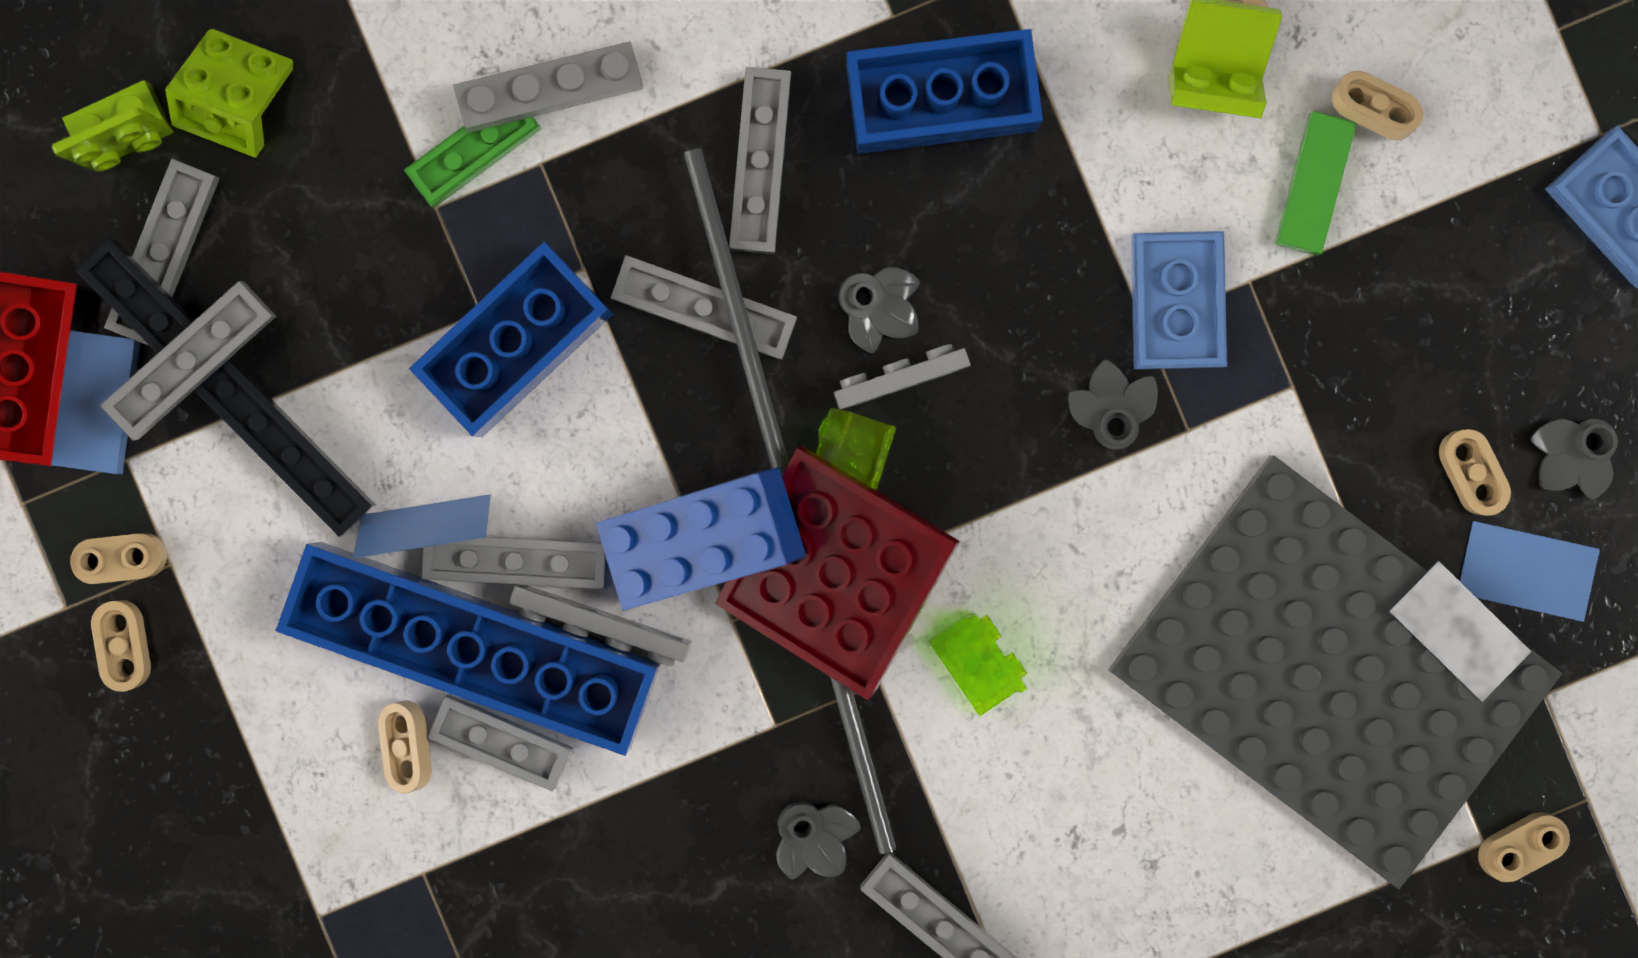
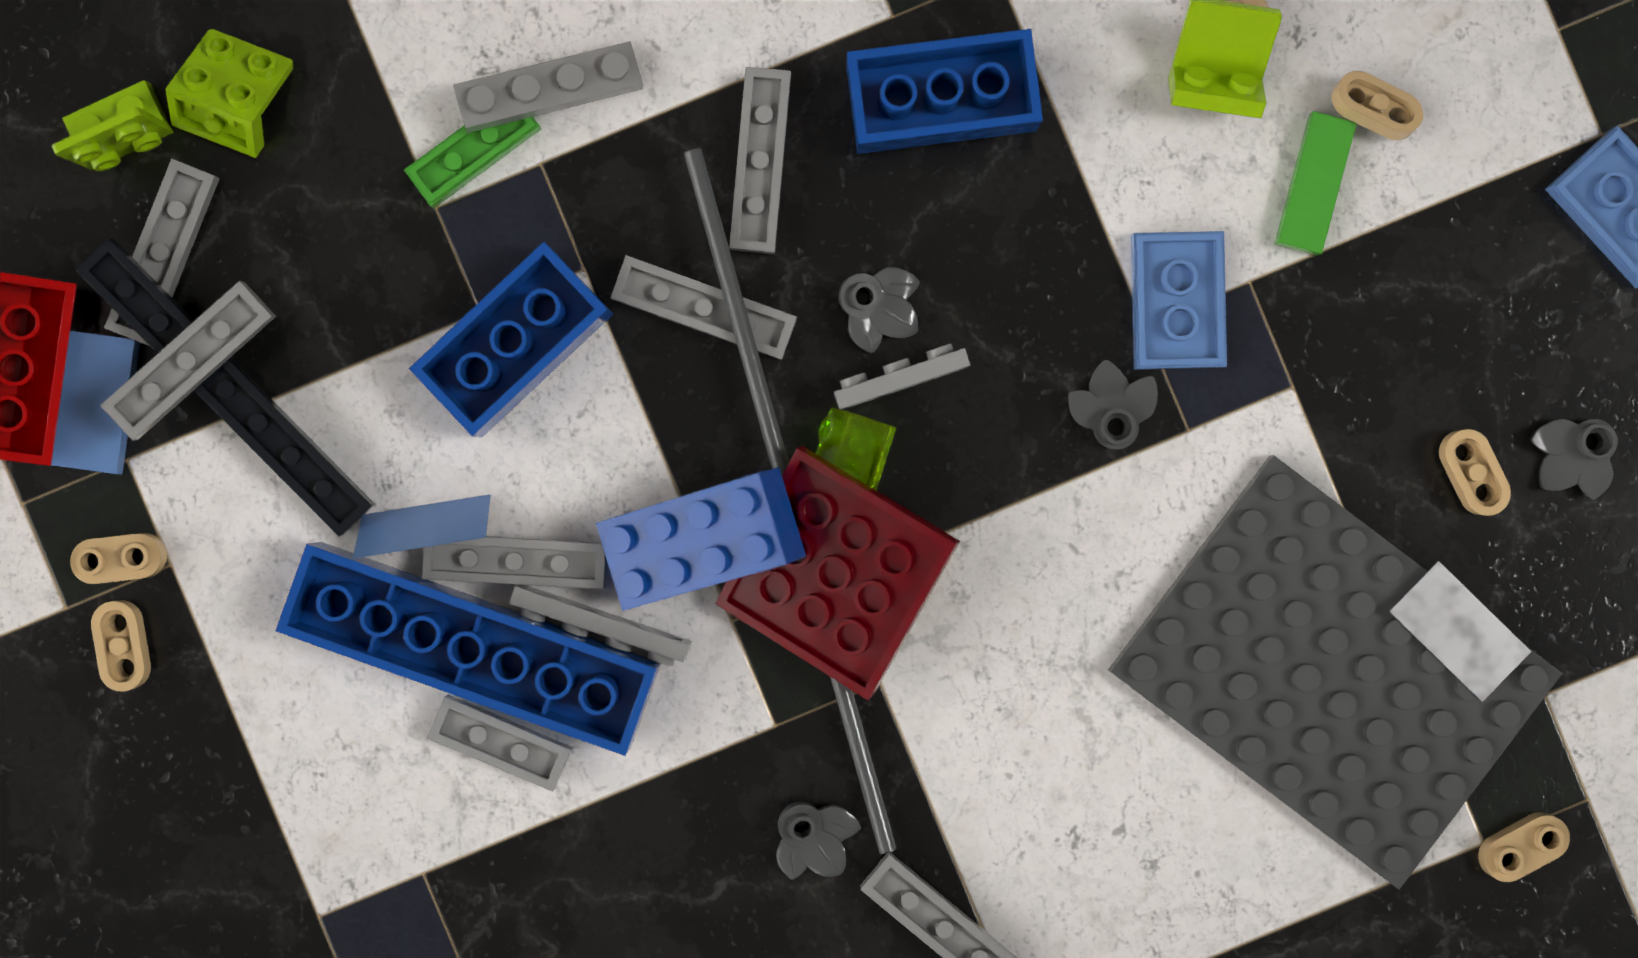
tan plate [378,700,432,794] -> none
clear neon green bracket [928,610,1027,717] -> none
medium blue sticker [1460,521,1600,622] -> none

